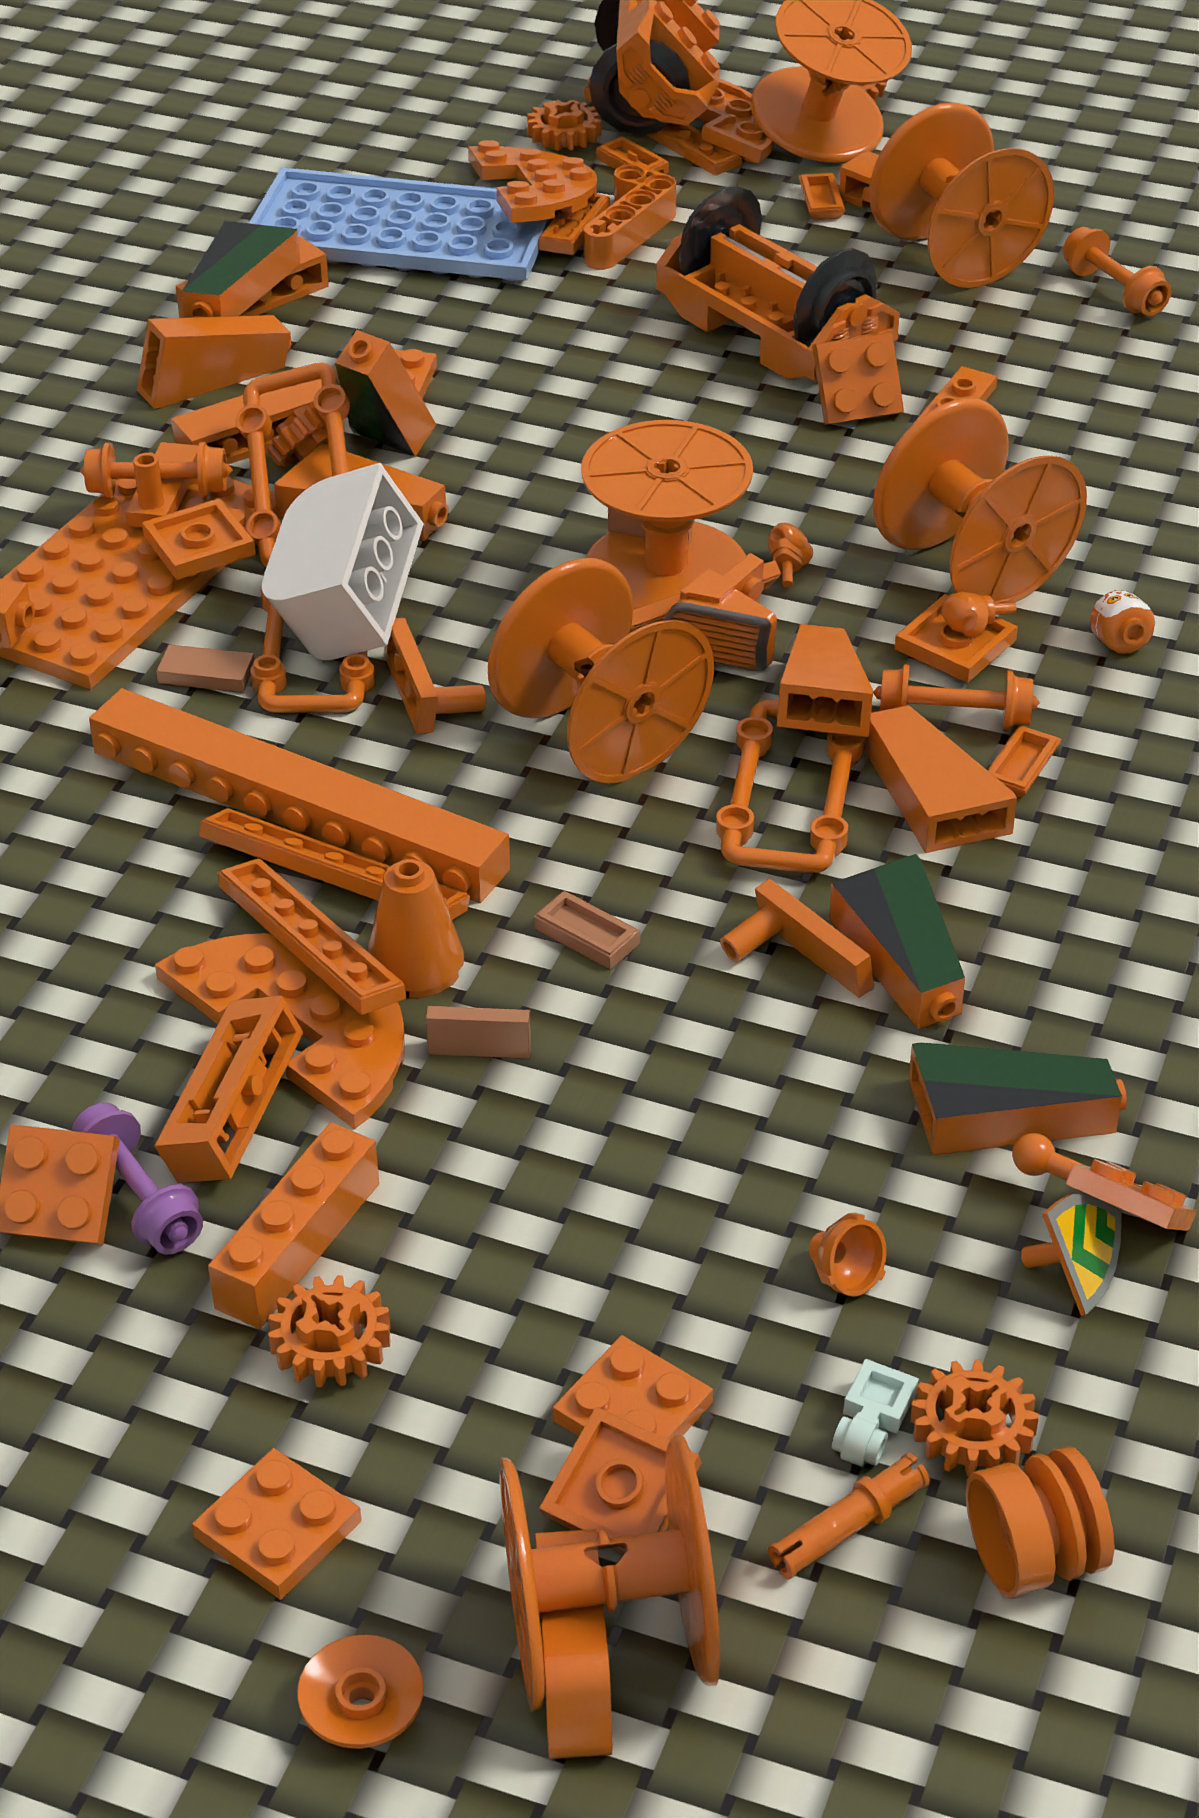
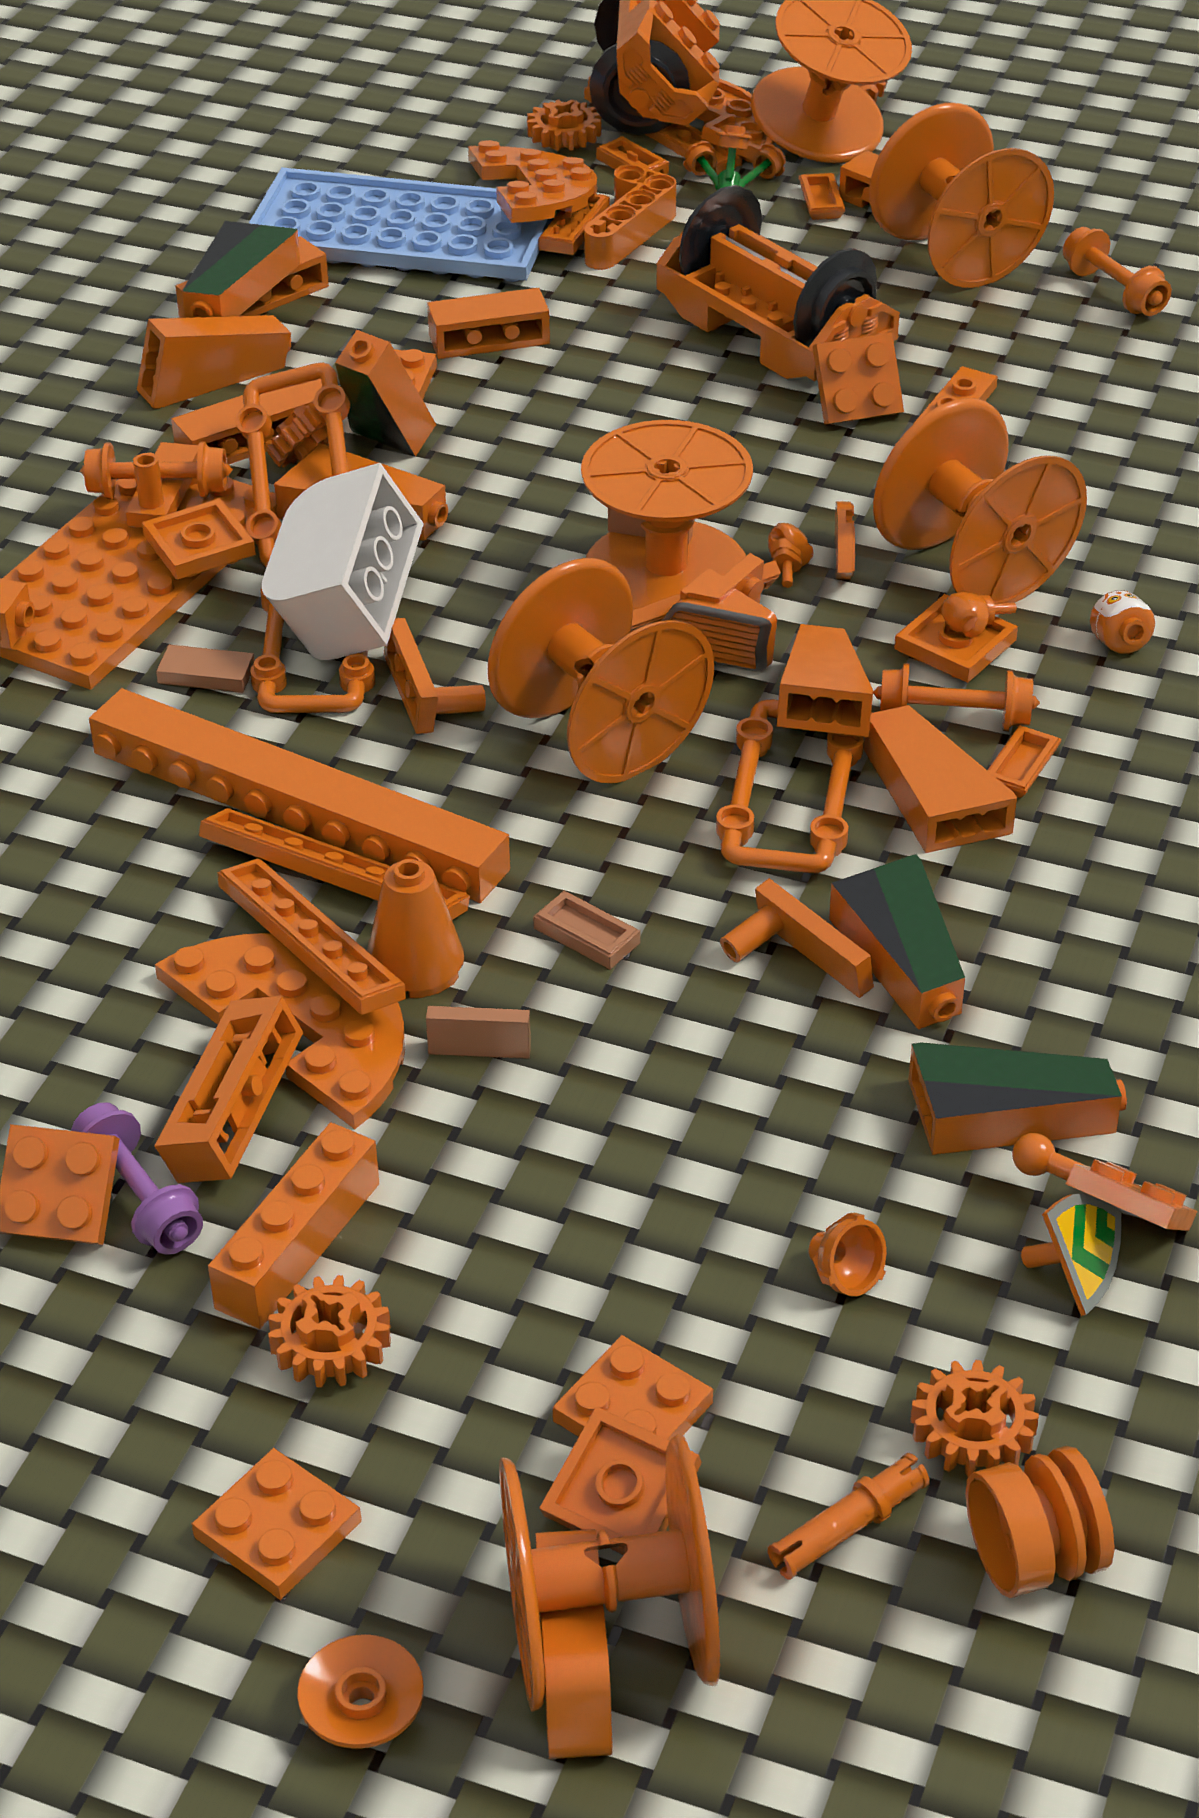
light aqua plate [832,1359,919,1467] -> none
none -> orange brick [427,287,550,359]
none -> orange plant [683,125,786,190]
none -> orange tile [835,501,855,579]

